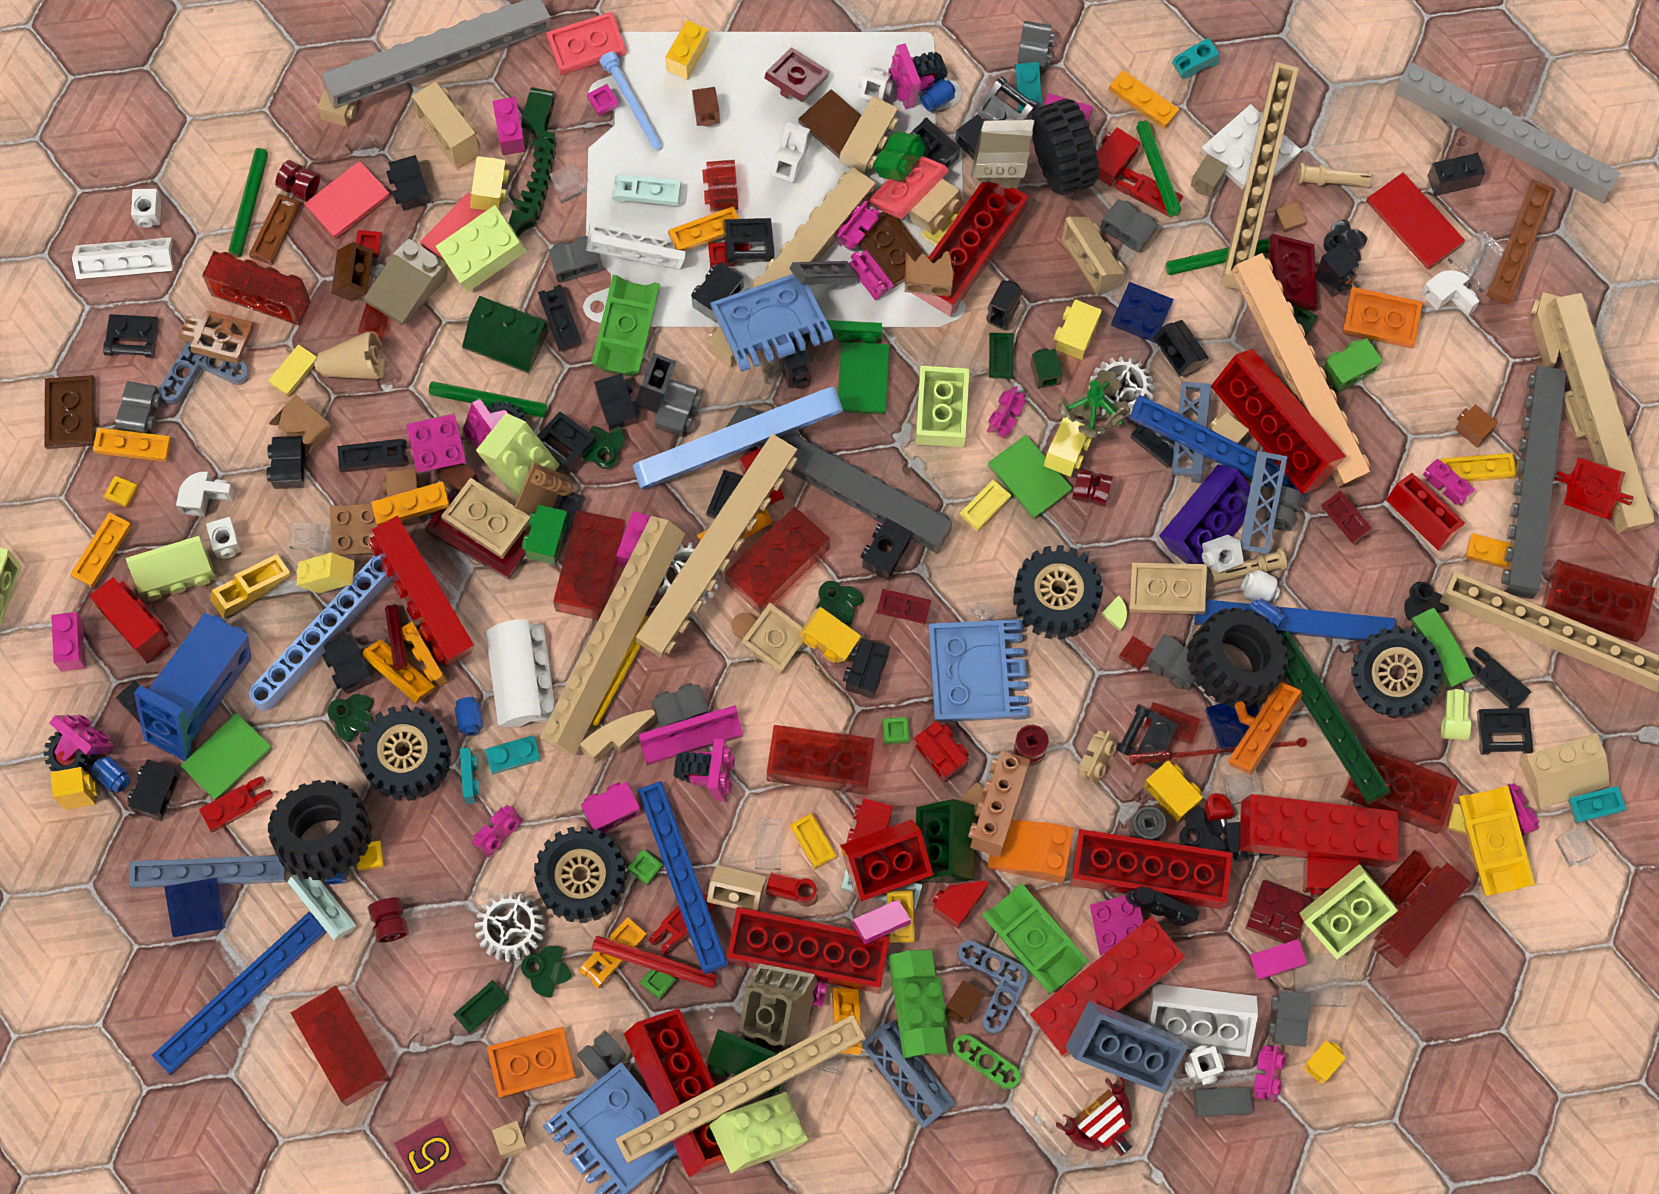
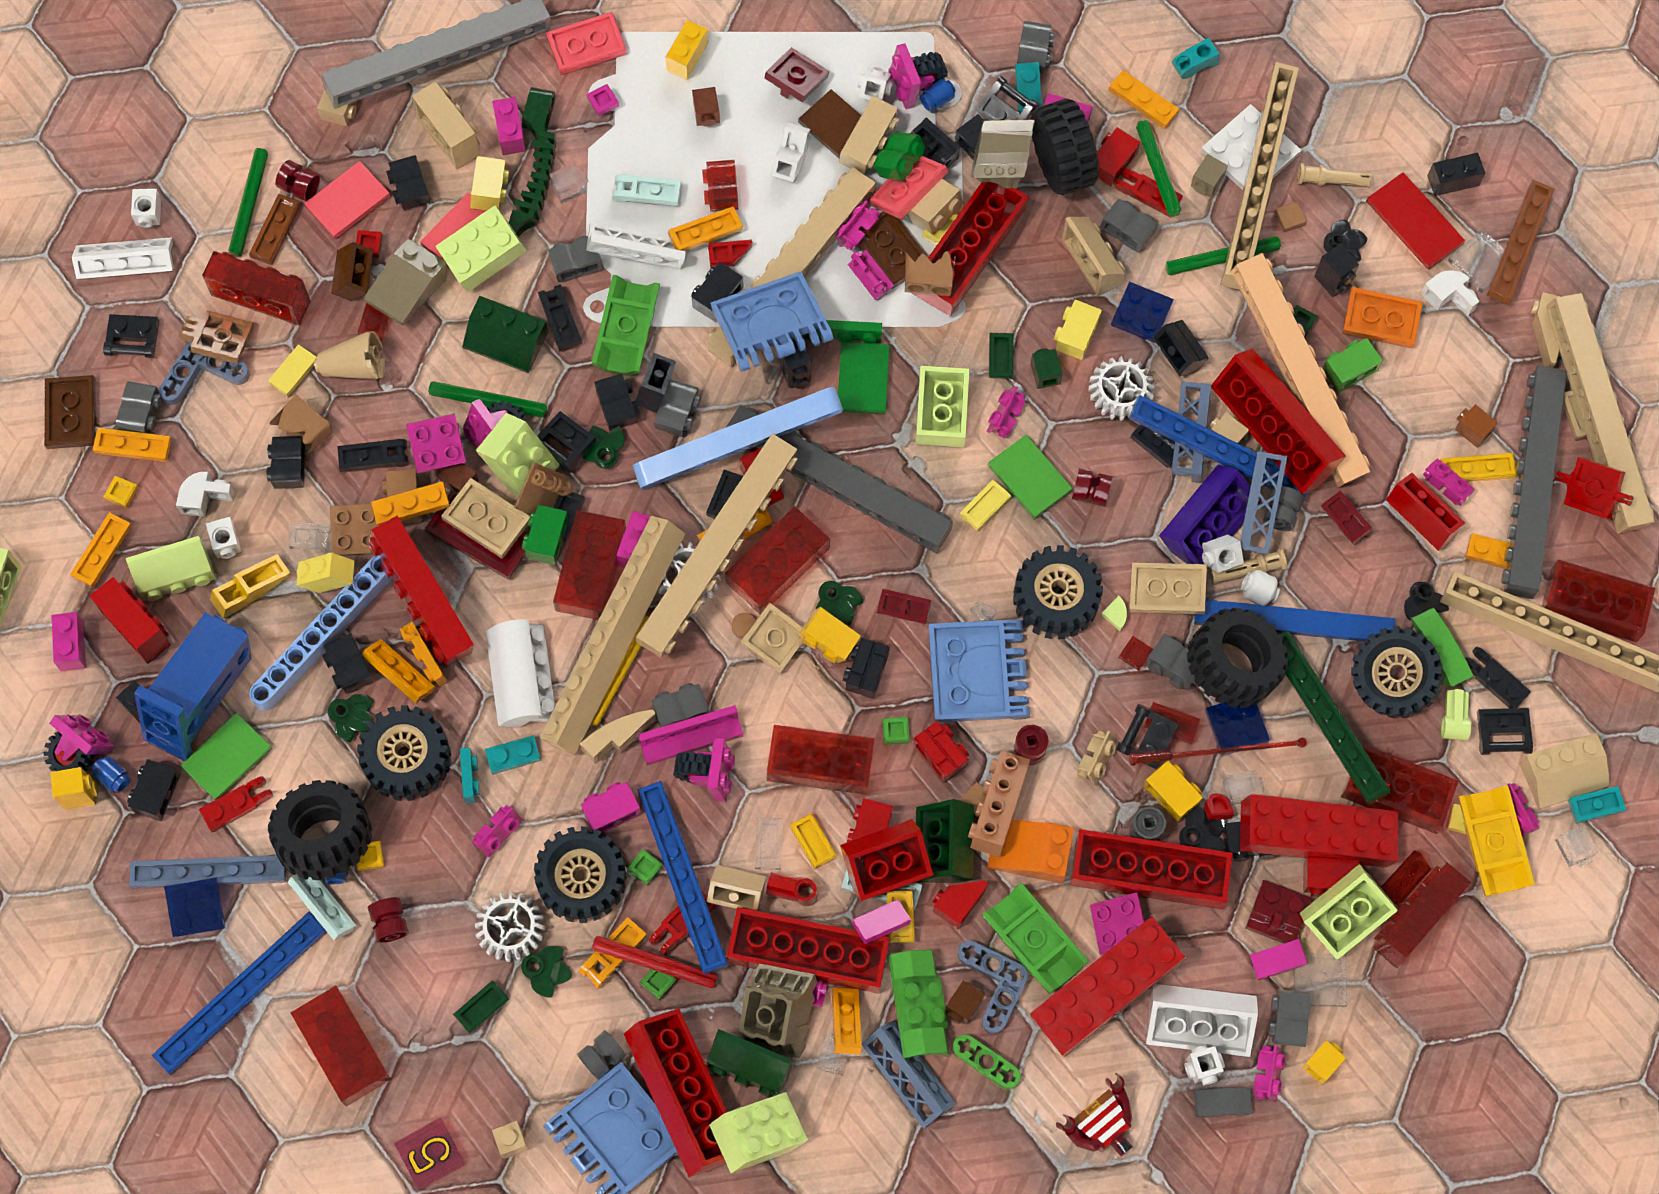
dark red axle [385,604,408,671] -> none
blue brick [454,697,484,736] -> none
orange plate [487,1026,576,1099] -> none
light blue piece [599,52,661,149] -> none
tan plate [615,1015,865,1164] -> none
black plate [723,218,775,263] -> none
dark grey tile [789,261,859,285] -> none
black brick [860,519,912,581] -> none
black brick [986,280,1022,330] -> none
light yellow brick [1044,417,1092,477] -> none
dark tan plant [1058,370,1130,438] -> none
sand blue brick [1065,1001,1187,1094] -> none
black hinge [1125,886,1199,926] -> none
orange plate [1228,682,1303,775] -> none
blue brick [1247,598,1285,631] -> none
dark red tile [1269,234,1317,311] -> none
light grey brick [1395,62,1621,204] -> none

